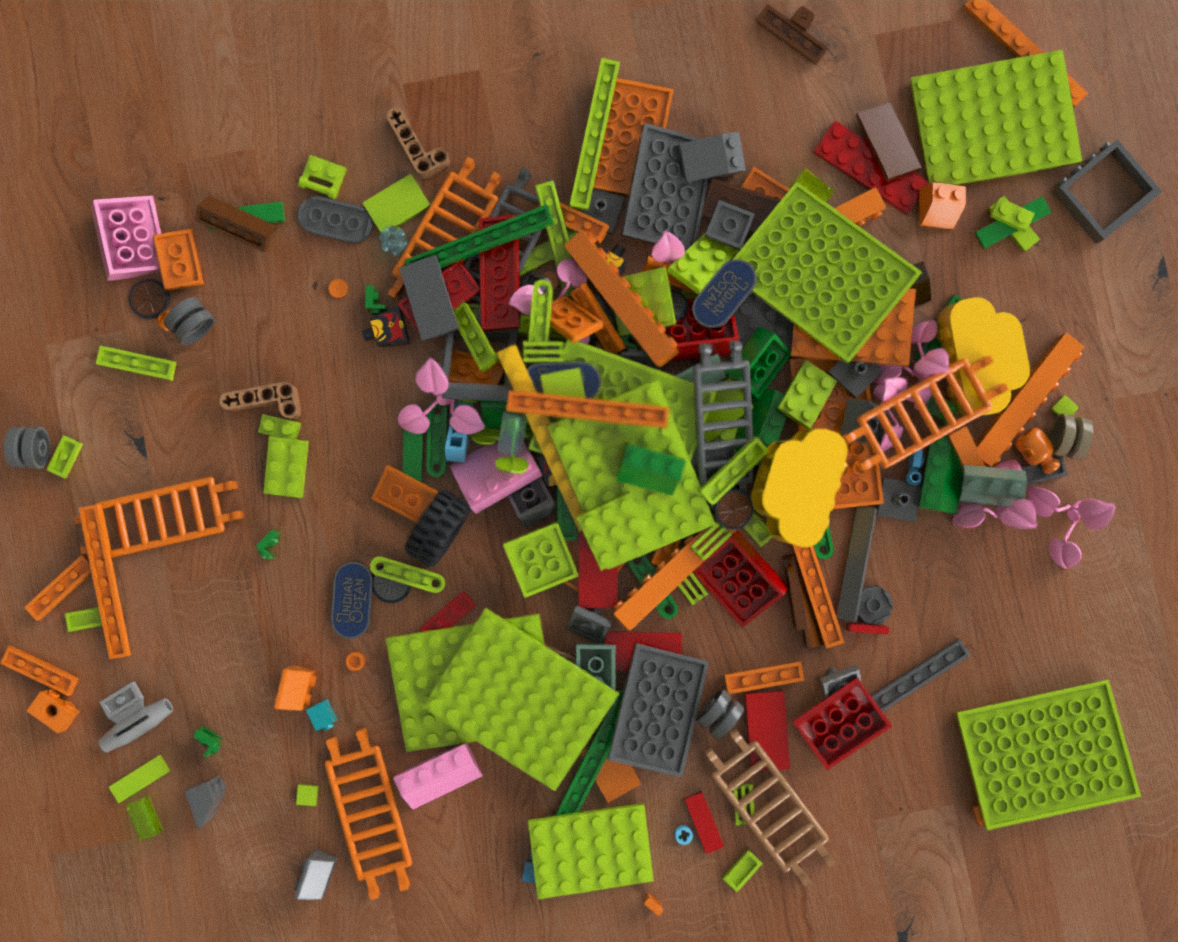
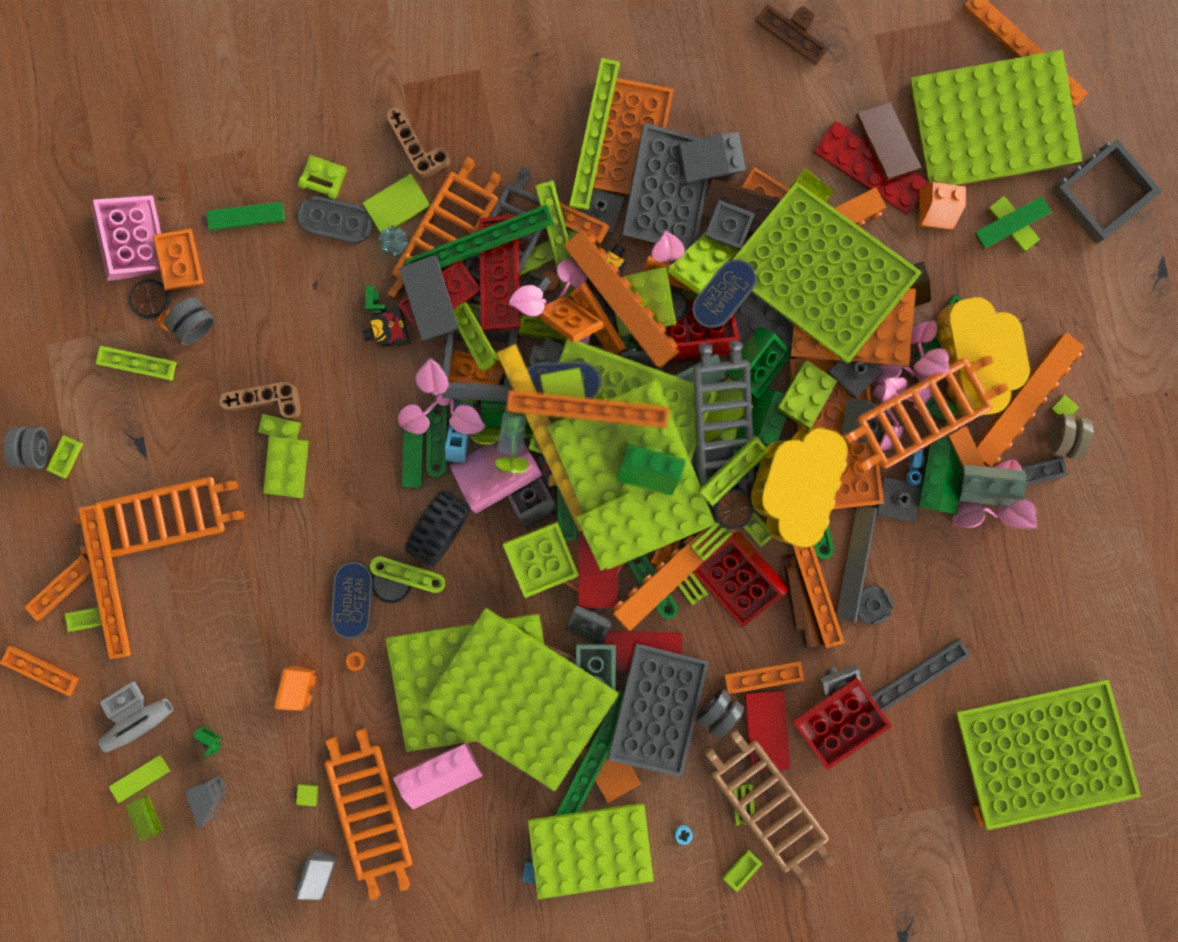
orange brick [27,689,80,734] -> none
reddish brown panel [195,196,277,252] -> none
green bracket [256,529,282,560] -> none
teal brick [306,699,338,732] -> none
orange piece [329,279,348,298] -> none
orange tile [371,465,439,523] -> none
red tile [419,591,476,632] -> none
lime tile [523,342,564,362] -> none
lime plate [528,280,553,358] -> none
orange tile [643,893,663,916] -> none
red tile [684,791,724,854] -> none
red tile [846,623,889,634] -> none
lime plate [990,198,1035,232] -> none
orange piece [1015,427,1060,475] -> none
bright pink plant [1027,487,1115,569] -> none

